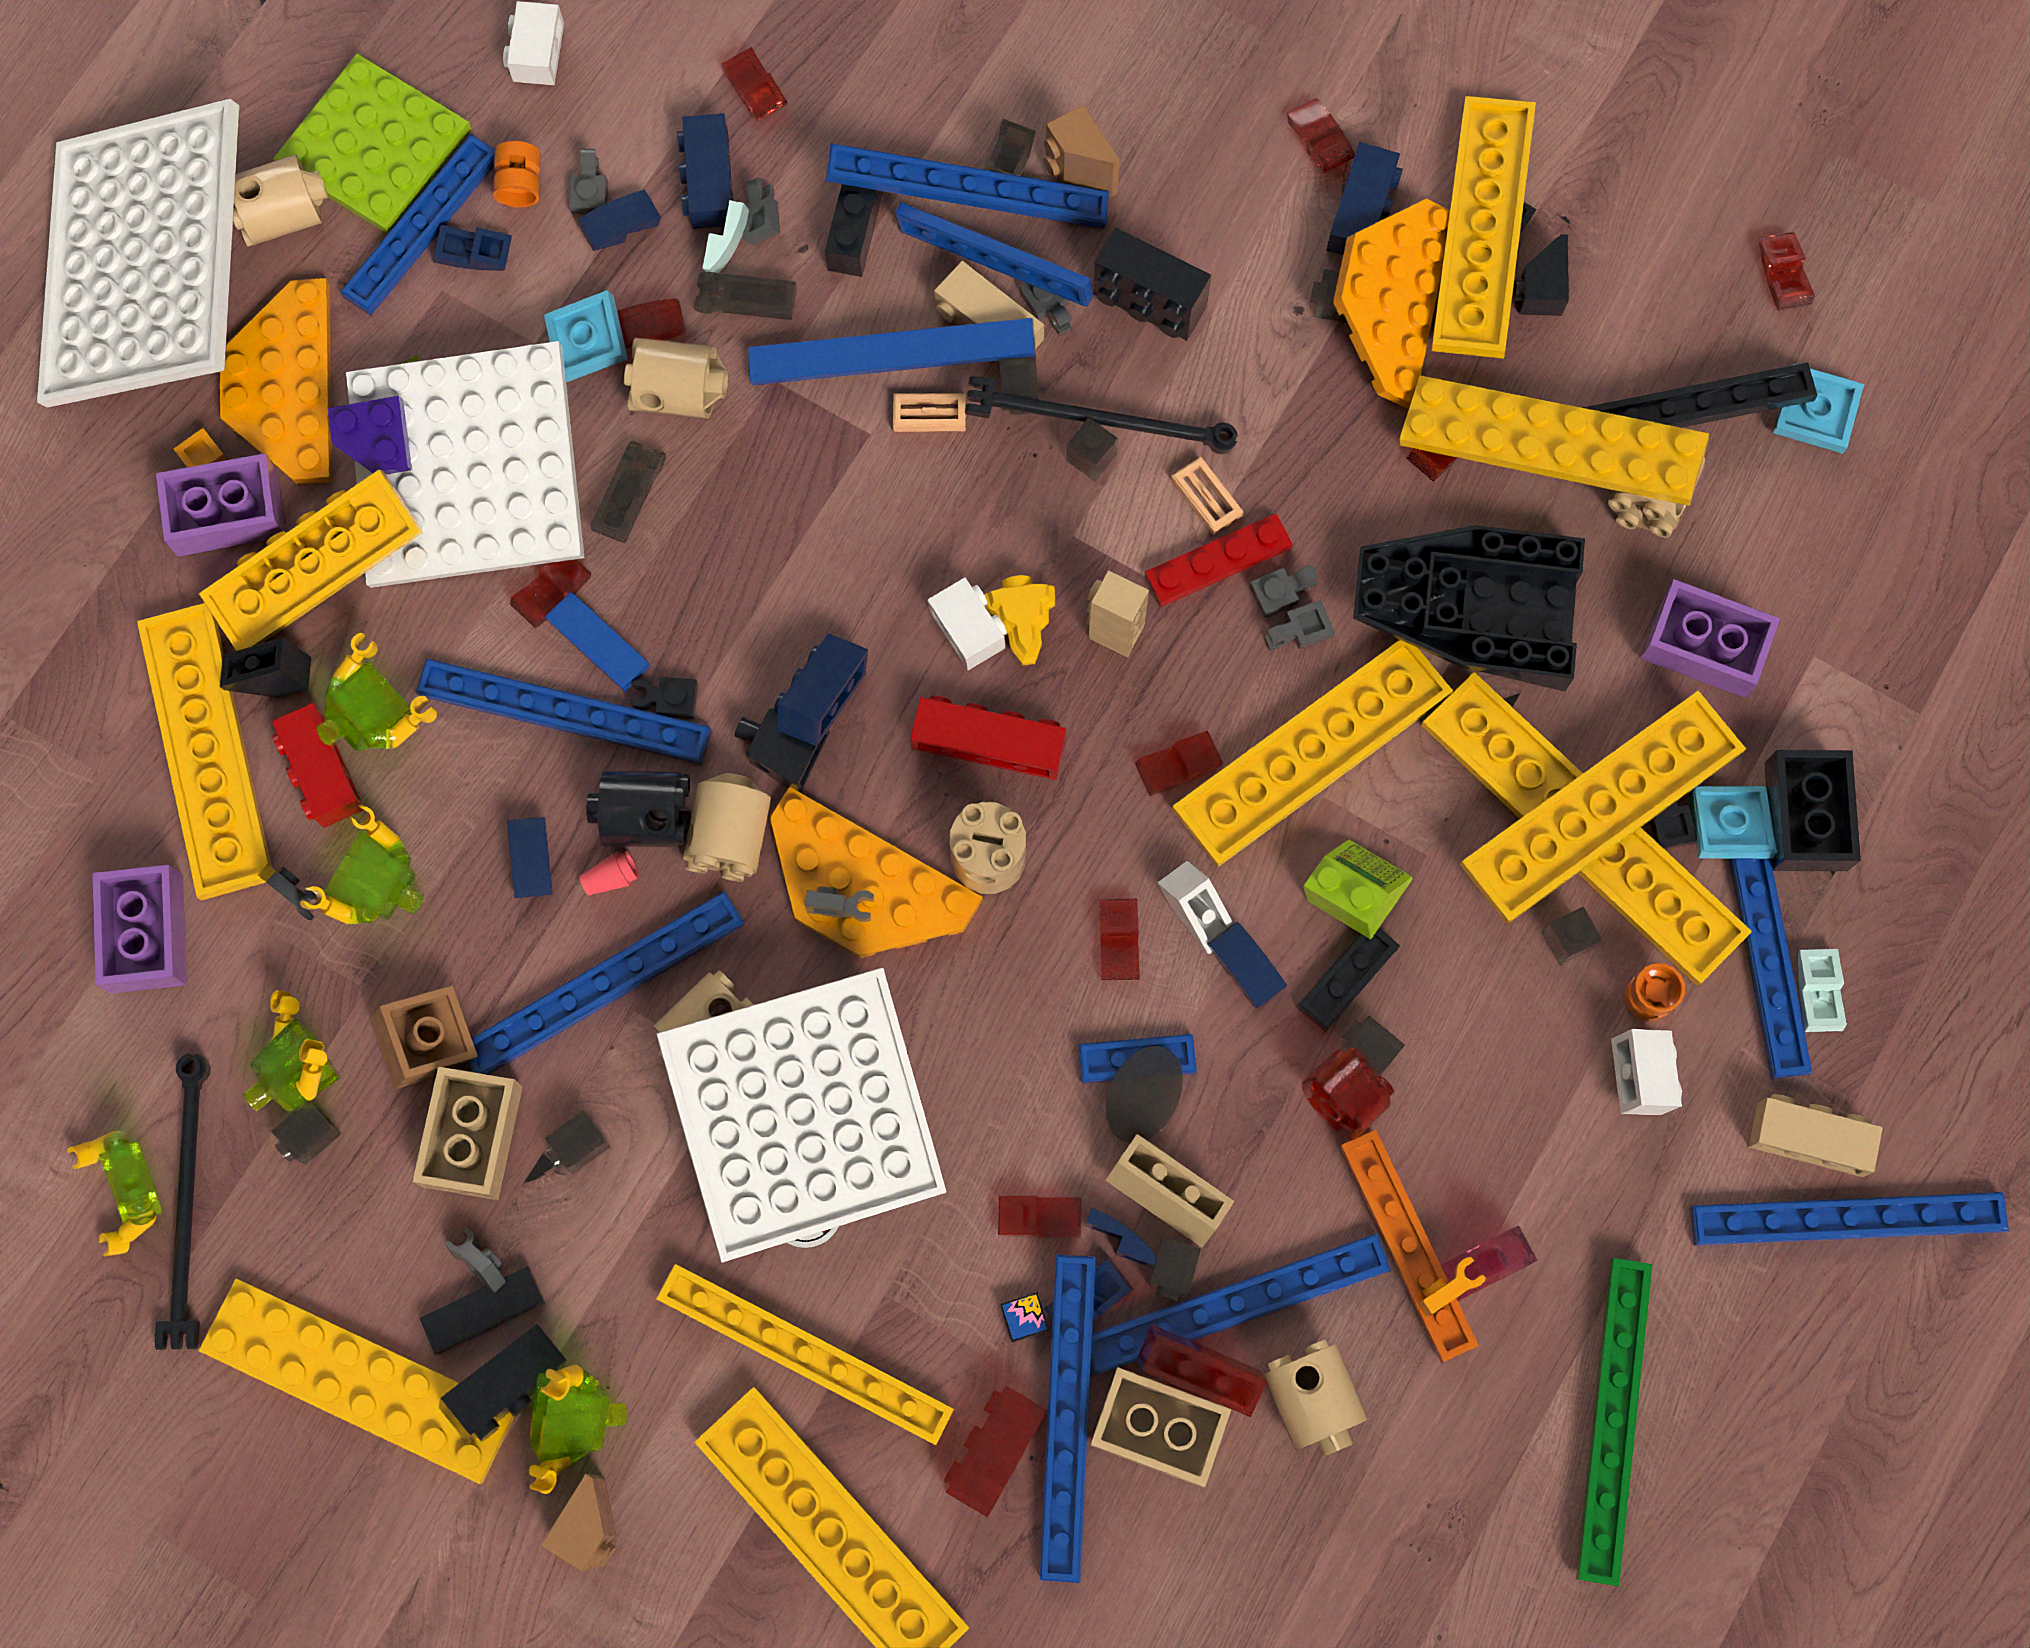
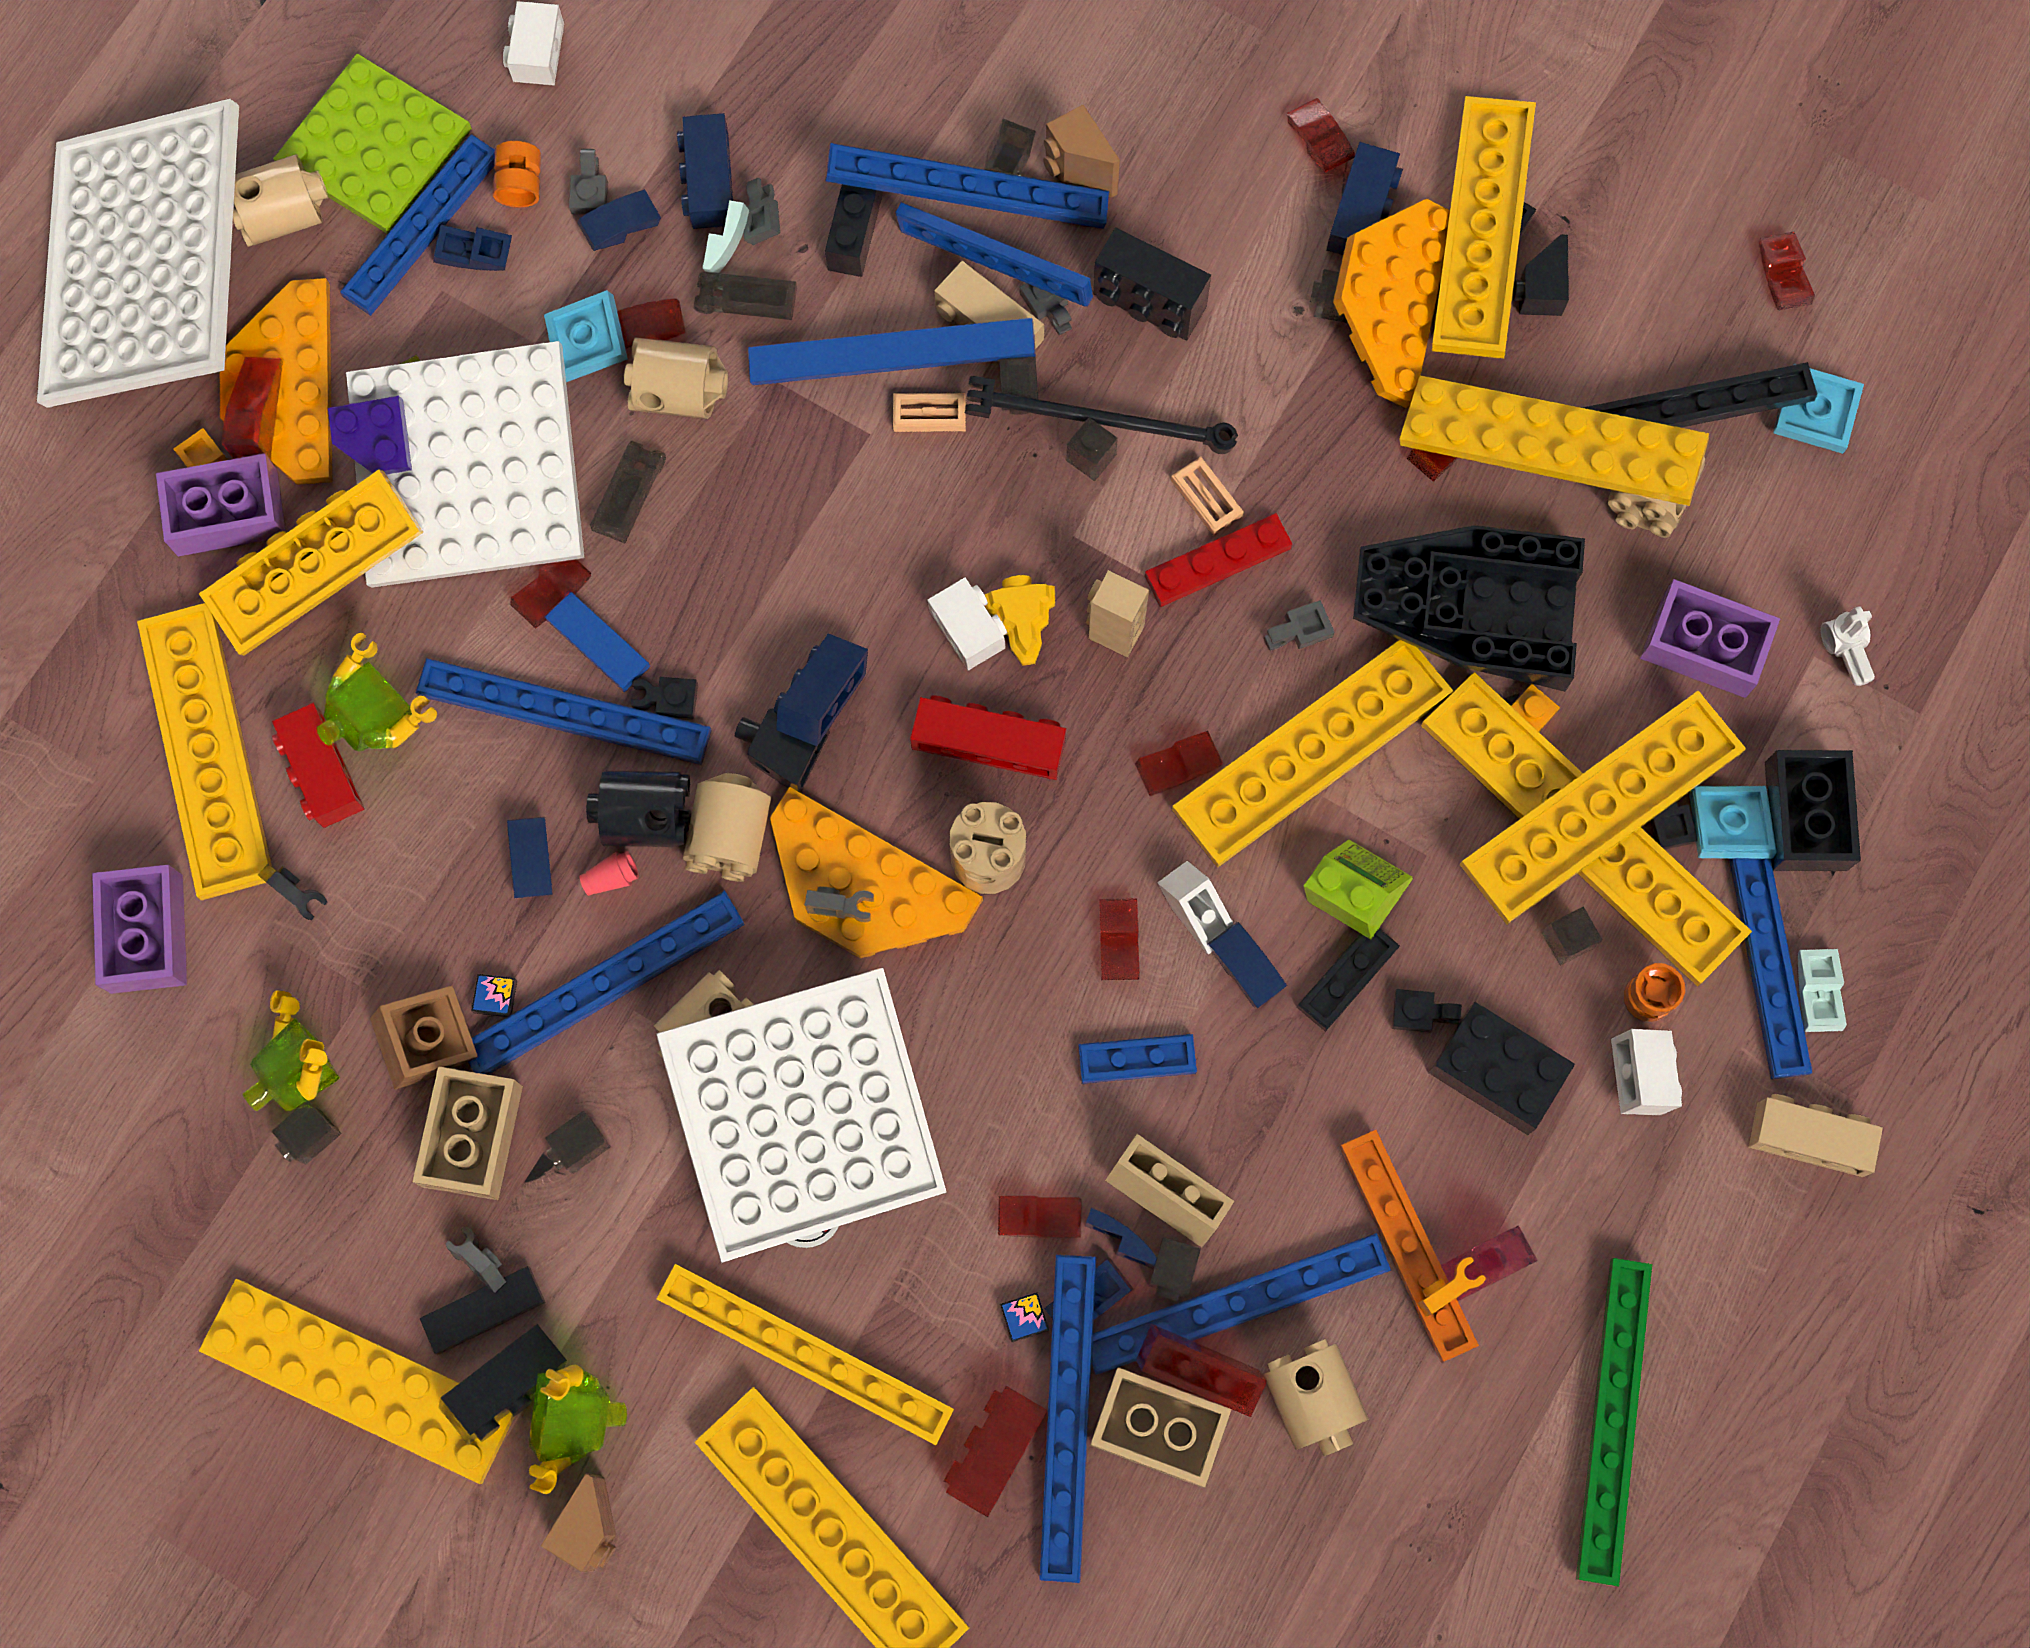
clear neon green torso [67,1131,163,1256] -> none
black hinge [155,1053,211,1350] -> none
black slope [219,638,311,698] -> none
clear neon green torso [300,805,424,924] -> none
clear red slope [721,47,788,121] -> none
clear smoke piece [1106,1046,1183,1143] -> none
dark grey plate [1250,565,1318,618] -> none
clear red brick [1302,1047,1394,1139] -> none
clear smoke brick [1341,1016,1405,1080] -> none
blue tile [1690,1192,2009,1246] -> none
none -> clear red slope [221,357,283,459]
none -> tile [471,974,517,1017]
none -> black plate [1392,989,1462,1033]
none -> black brick [1429,1002,1575,1135]
none -> light orange plate [1511,684,1560,732]
none -> white axle [1820,606,1875,686]

